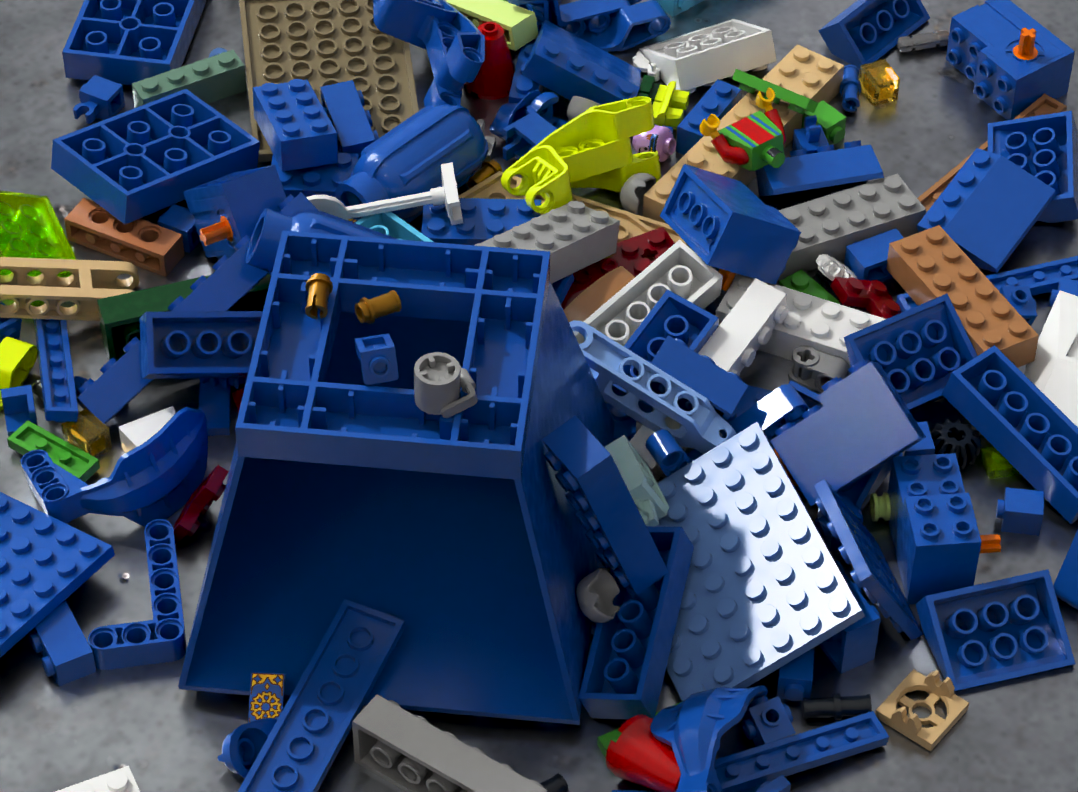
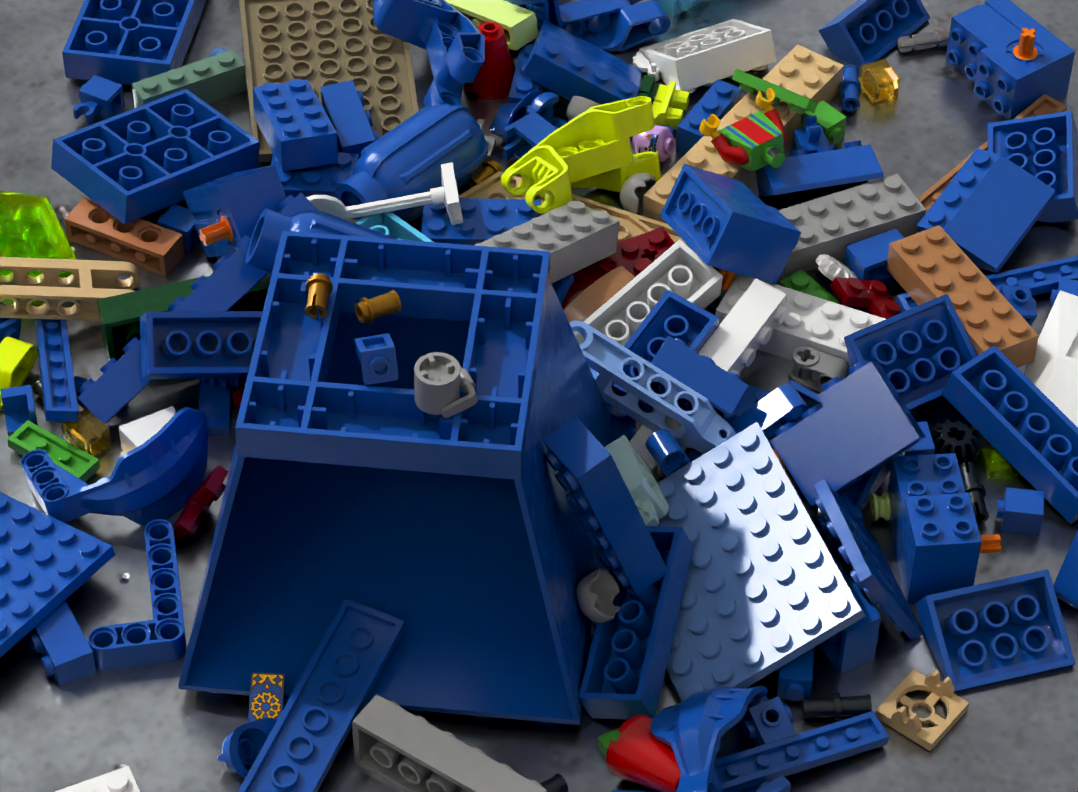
none -> black pin [959,462,989,524]

